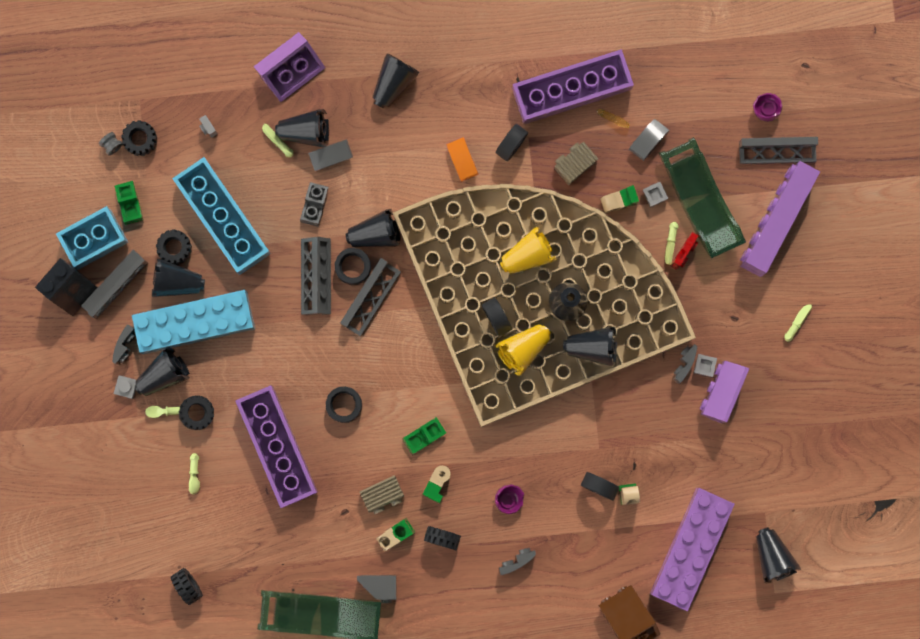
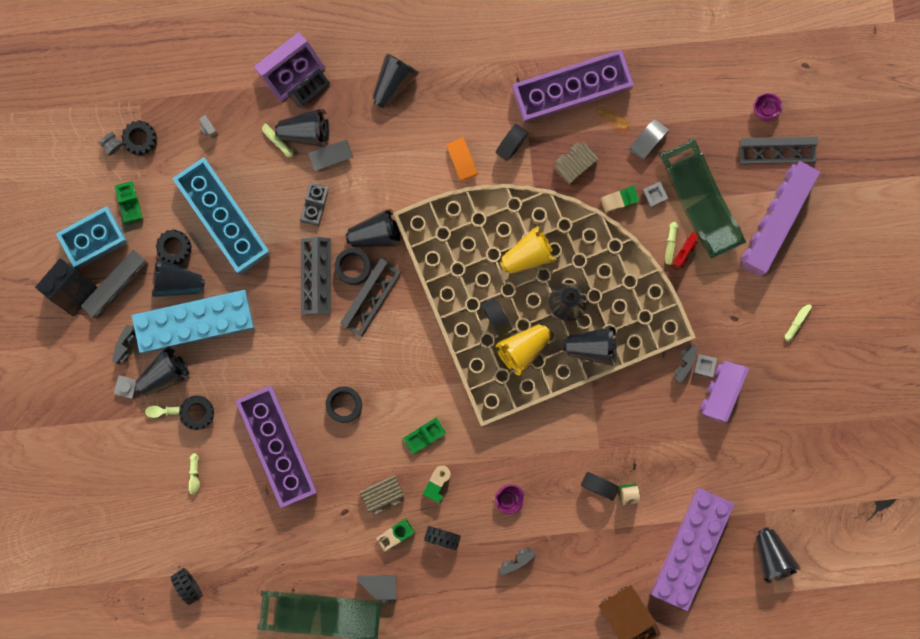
none -> black slope [287,68,330,107]

